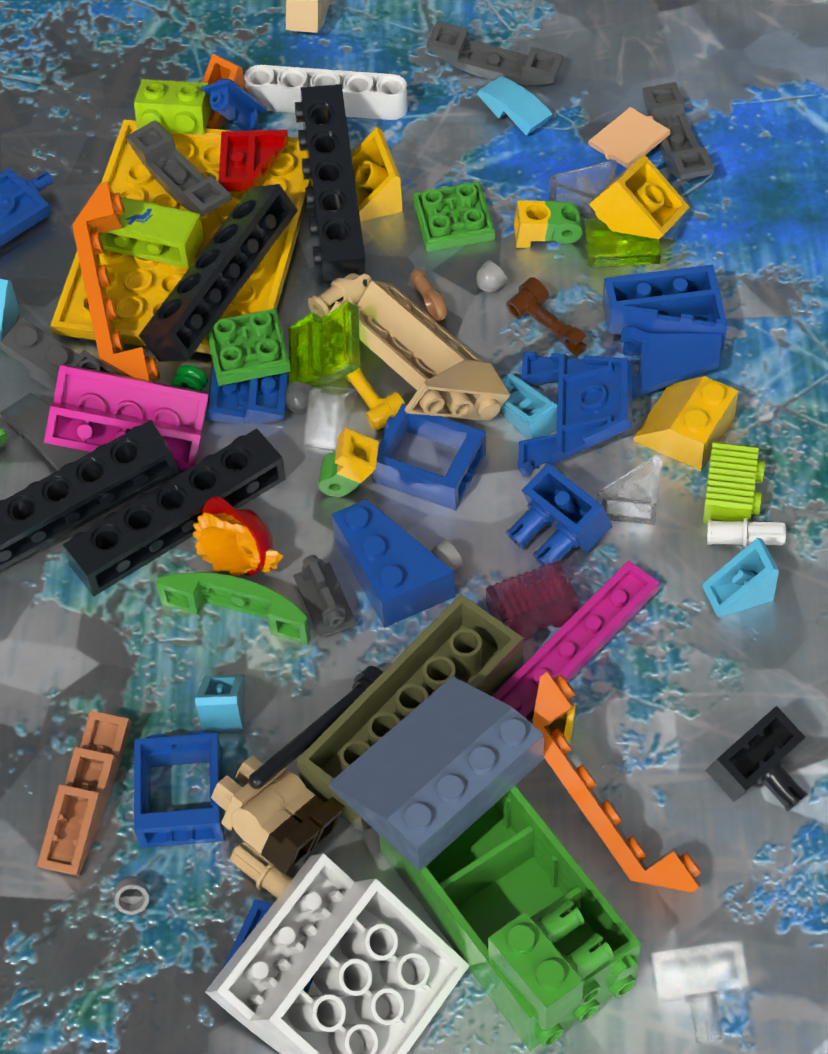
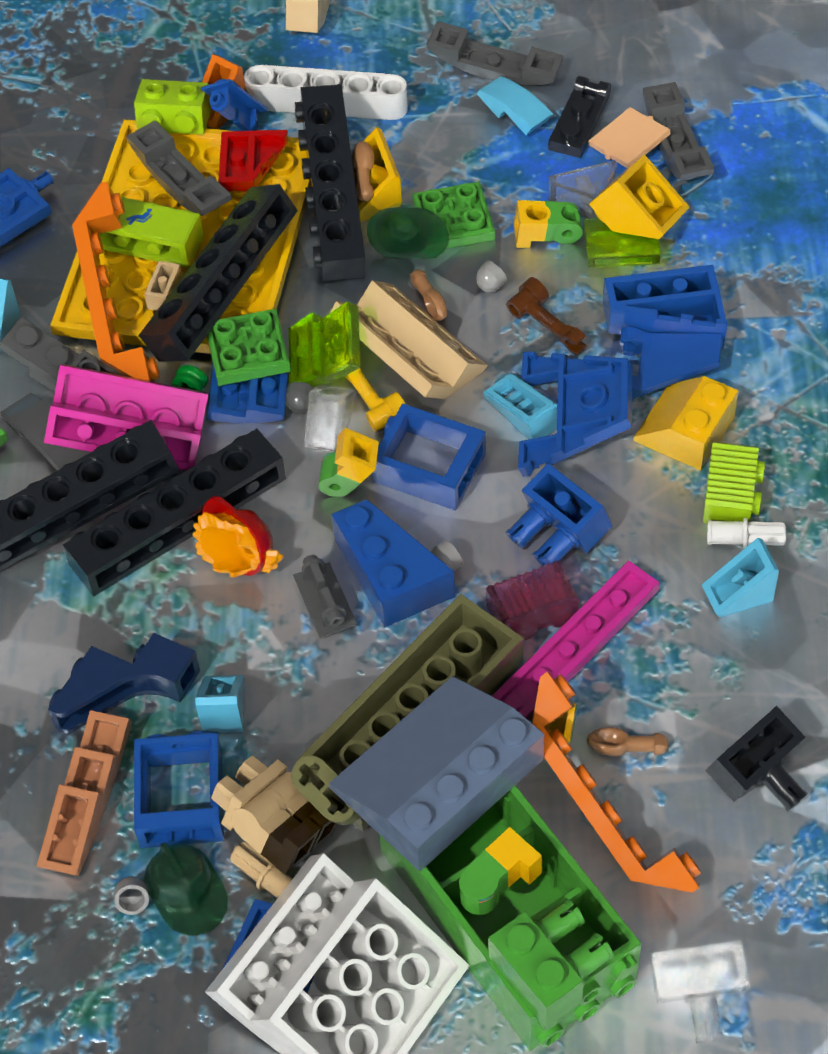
bright green slope [156,572,311,645] -> none
black piece [248,666,383,789] -> none
tan piece [308,273,372,325] -> none
tan slope [404,360,510,421] -> none
clear slope [596,454,662,525] -> none
none -> dark blue arch [48,633,200,733]
none -> tan piece [144,261,183,311]
none -> clear green piece [144,842,228,936]
none -> olive beam [291,755,360,825]
none -> medium nougat piece [351,141,374,202]
none -> clear green piece [367,203,449,259]
none -> leg [459,827,542,915]
none -> black plate [548,76,611,158]
none -> medium nougat piece [586,727,669,756]

